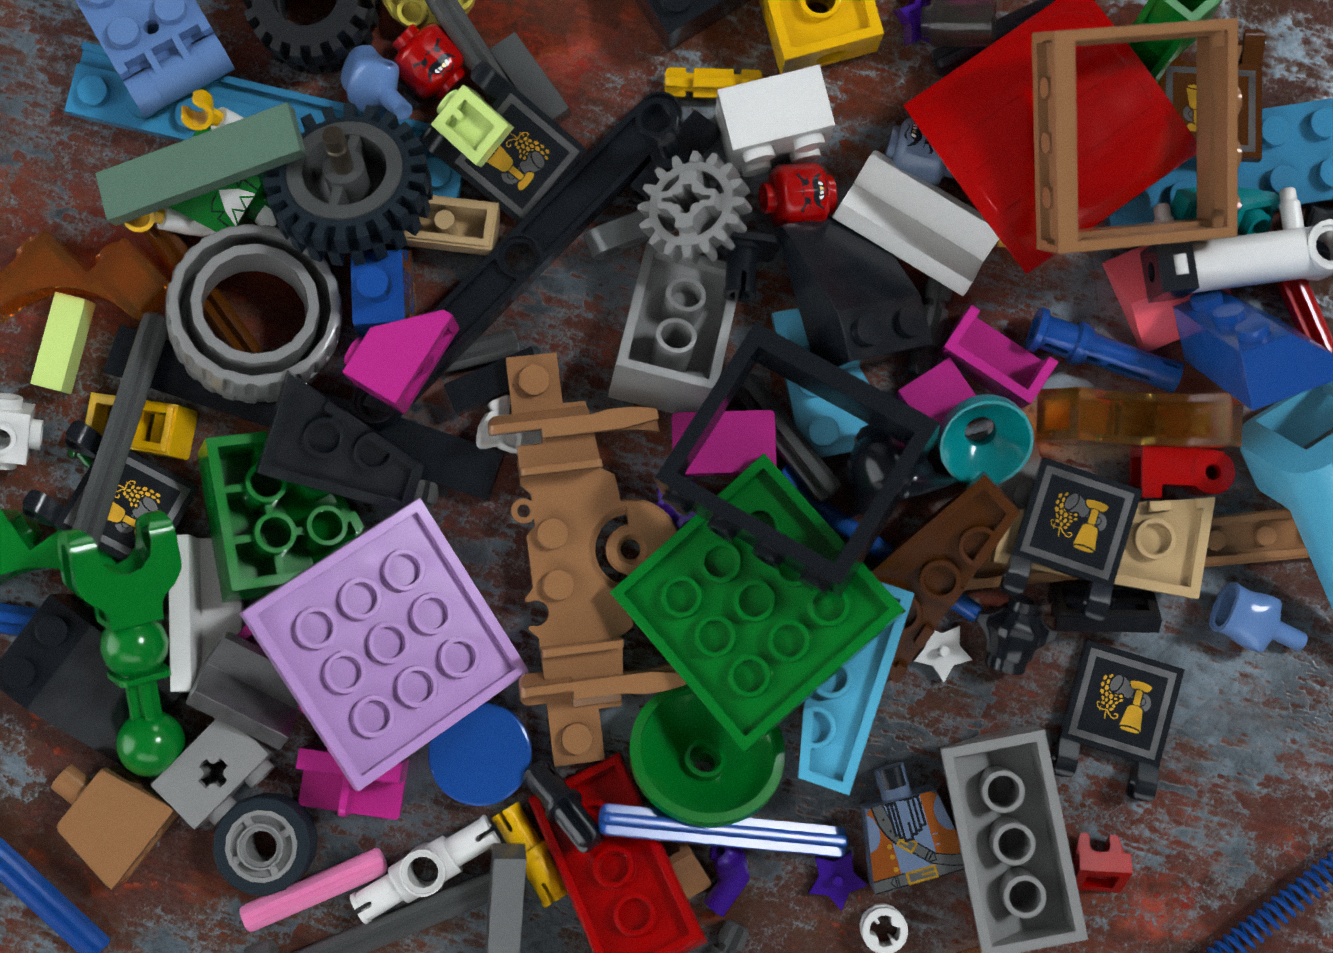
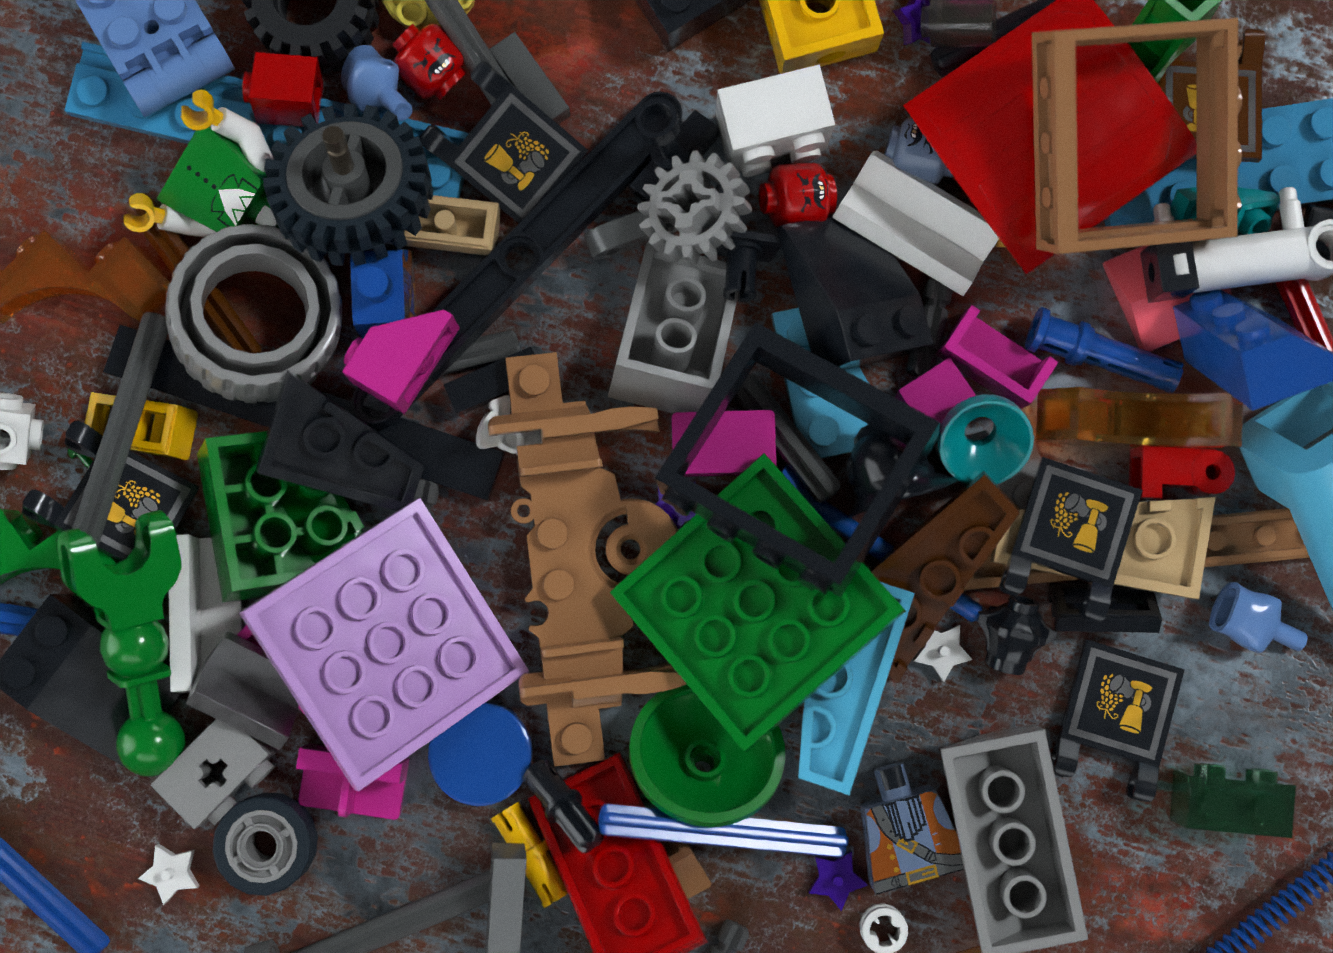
yellowish green piece [30,292,96,394] -> none
medium nougat torso [51,764,179,890] -> none
sand green tile [95,102,307,226] -> none
bright pink axle [239,848,388,932] -> none
white pin [350,815,501,924] -> none
yellowish green bracket [431,85,514,167] -> none
yellow axle [664,67,763,99] -> none
dark purple arm [703,846,750,917] -> none
red tile [1072,833,1133,893] -> none
none -> white piece [138,844,200,905]
none -> red brick [242,52,323,127]
none -> clear green brick [1170,763,1296,838]

